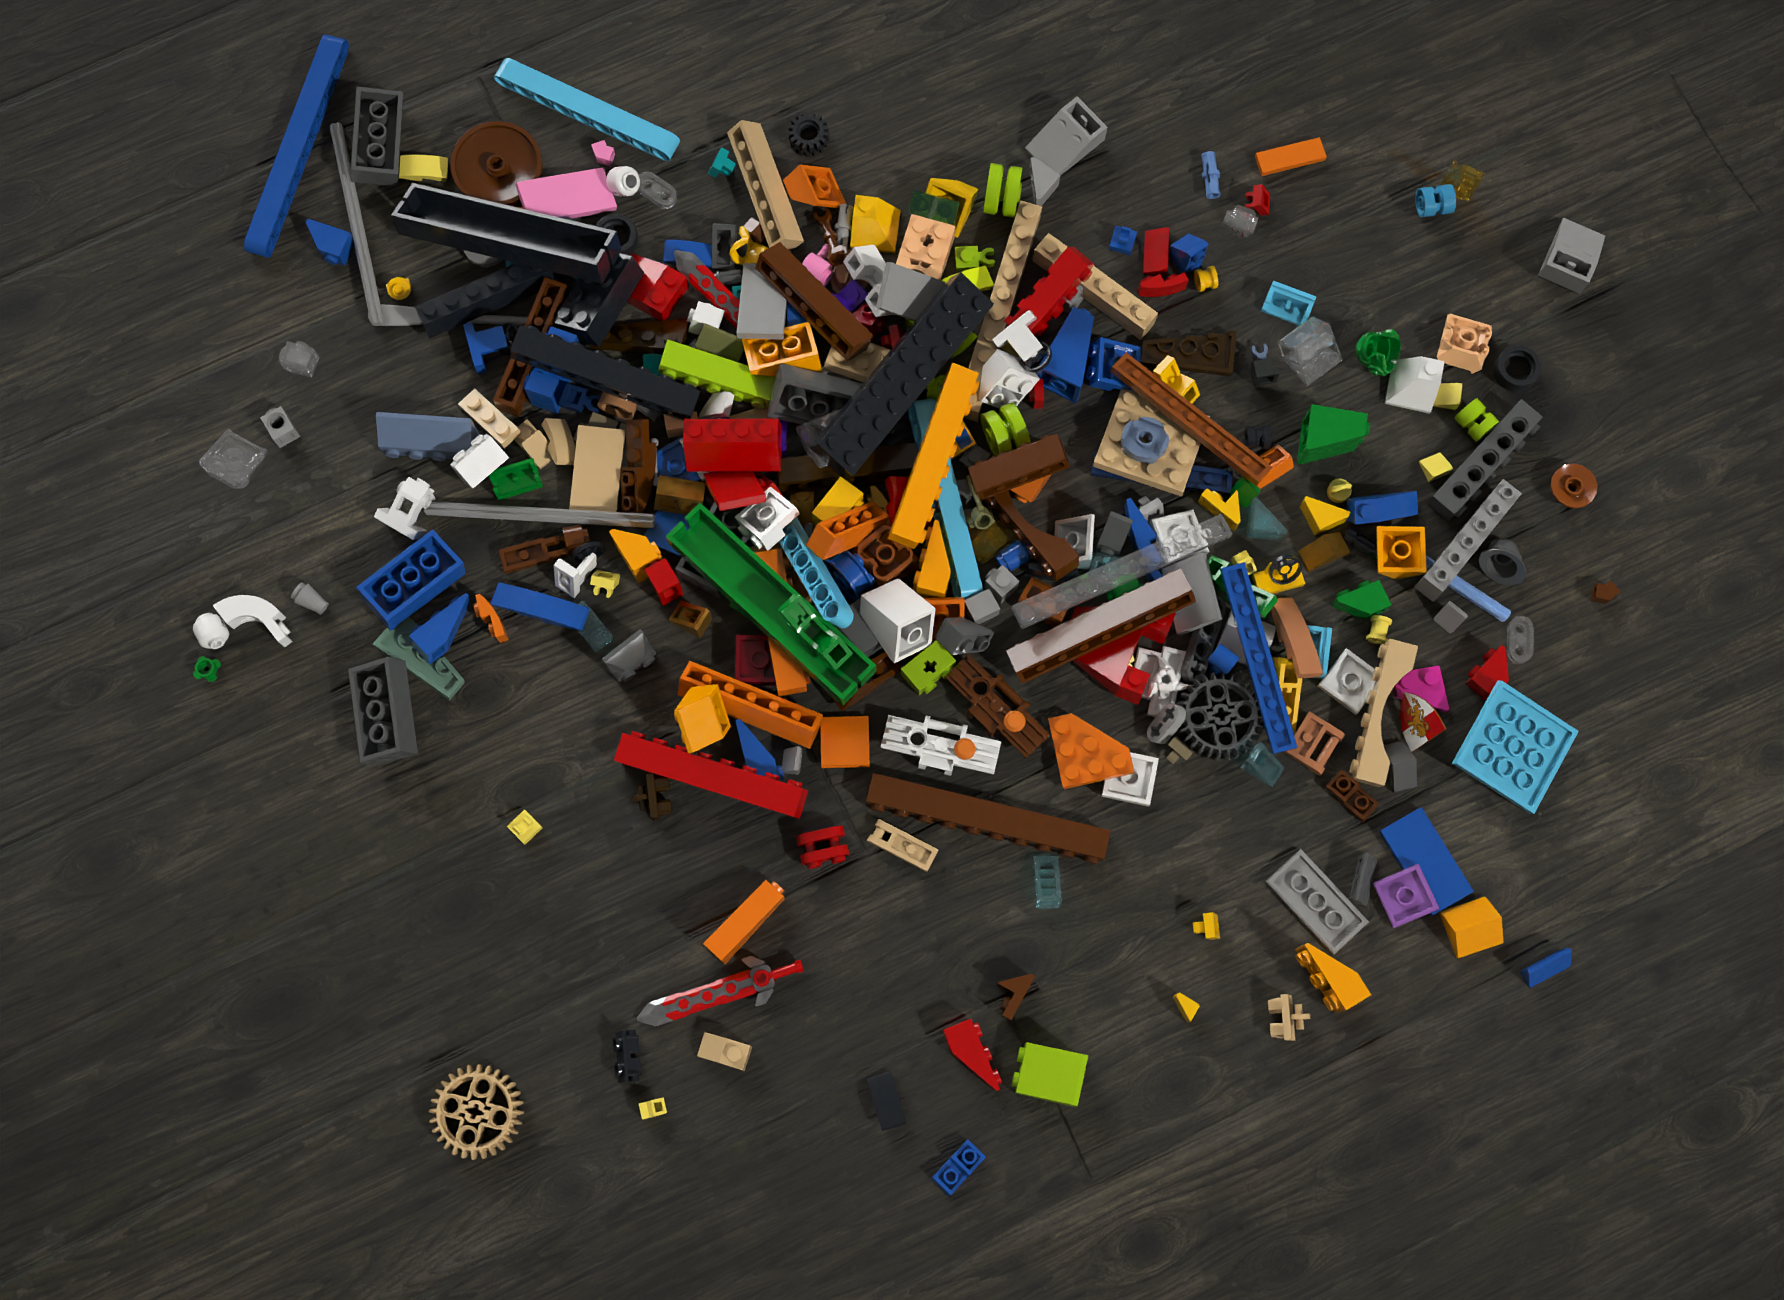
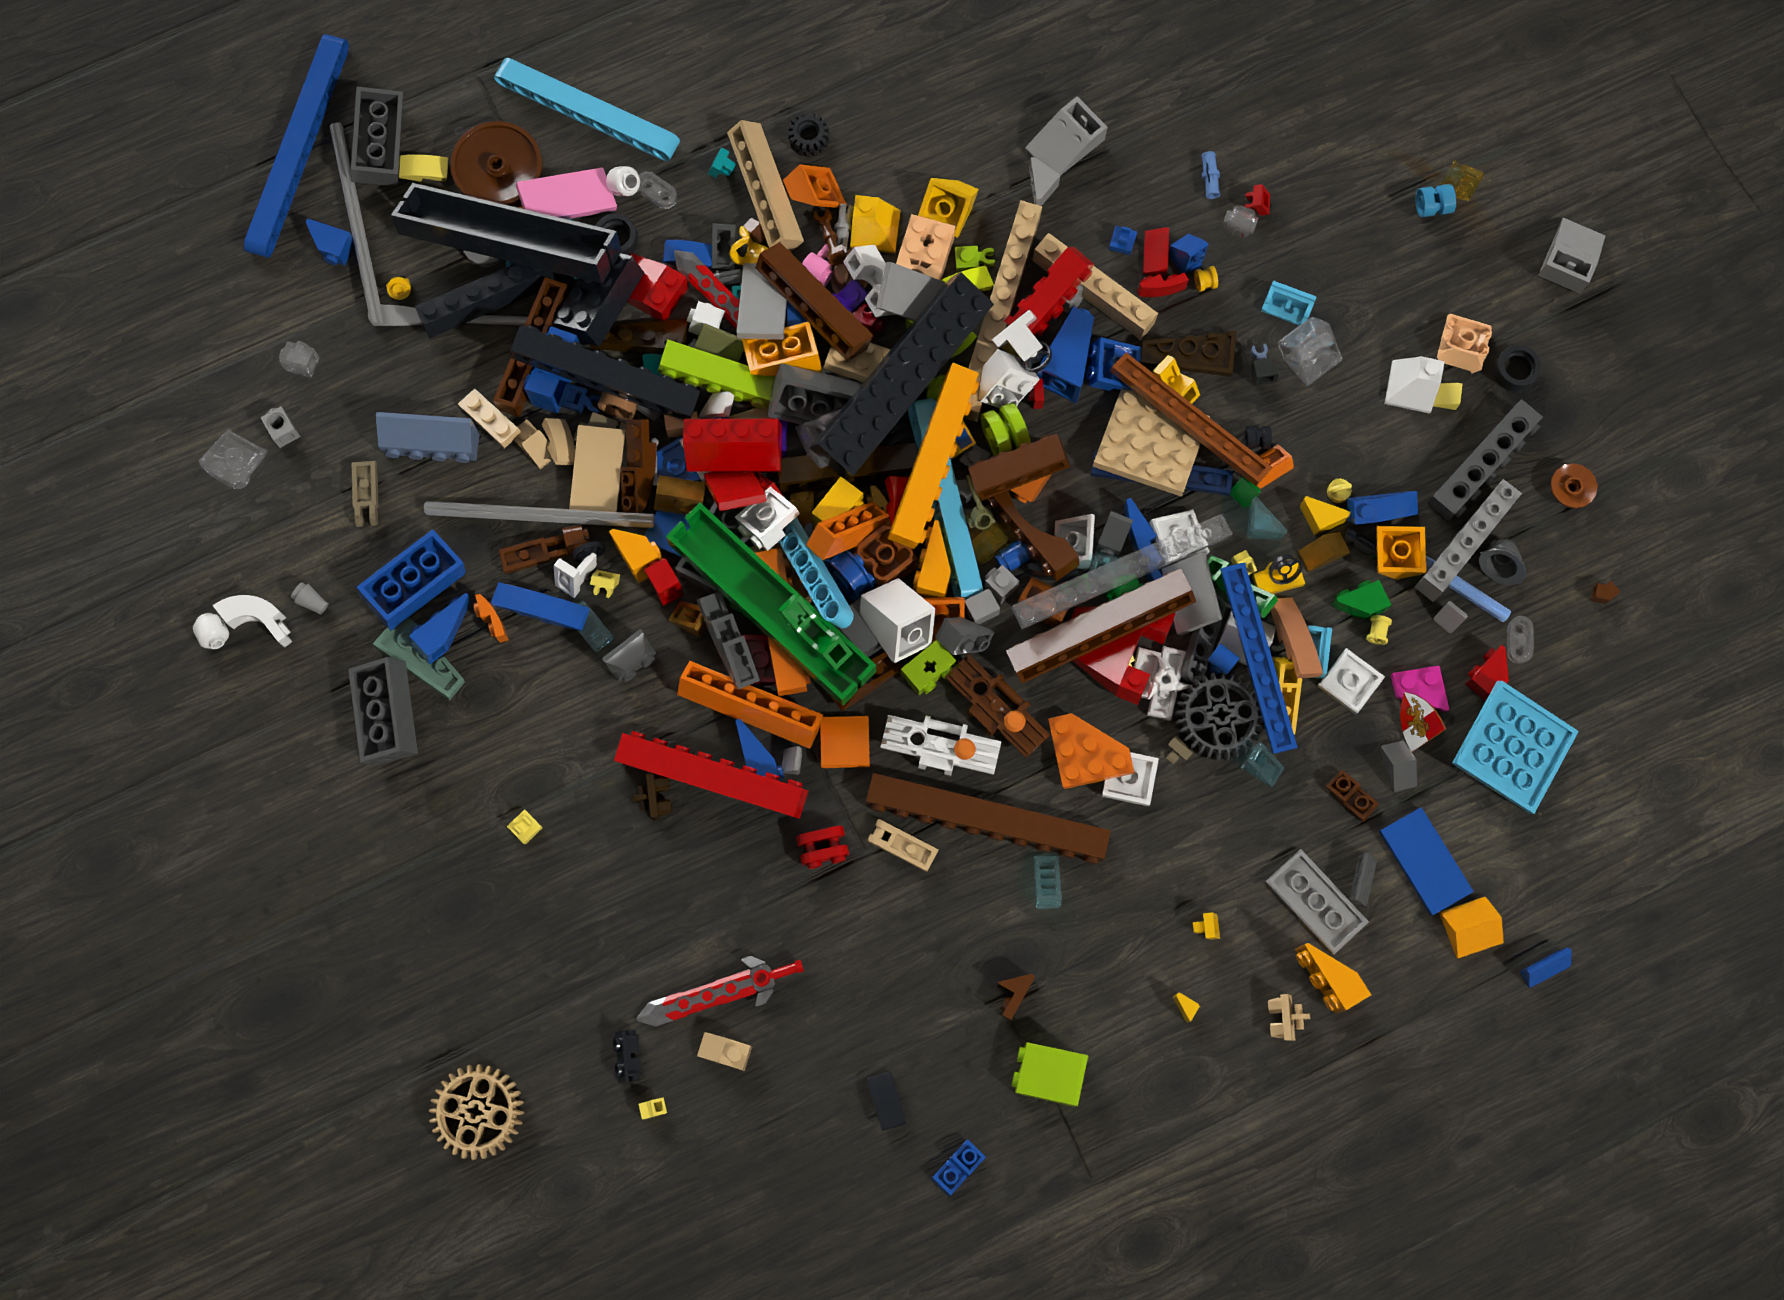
green plate [193,656,221,682] -> none
white tile [374,477,436,540] -> none
white slope [450,434,509,488] -> none
blue piece [463,322,519,375] -> none
green hinge [489,458,543,501] -> none
bright pink piece [591,140,615,167] -> none
light orange slope [674,684,731,753] -> none
orange slope [703,880,785,965] -> none
red tile [880,324,905,349] -> none
clear green slope [908,190,960,225] -> none
red slope [943,1018,1002,1091] -> none
lime wheel [983,163,1022,218] -> none
sand blue plate [1121,417,1169,464] -> none
light grey tile [1138,496,1164,525] -> none
light grey beam [1147,703,1186,744] -> none
yellow slope [1198,488,1241,531] -> none
orange tile [1255,137,1327,176] -> none
nougat plate [1283,711,1345,775] -> none
green slope [1297,404,1370,464] -> none
tan arch [1350,639,1418,787] -> none
green helmet [1356,329,1401,376] -> none
medium lavender tile [1373,864,1439,928] -> none
light yellow slope [1419,453,1453,482] -> none
lime wheel [1454,398,1499,442] -> none
none -> dark tan hinge [352,461,378,527]
none -> dark grey slope [696,591,760,689]

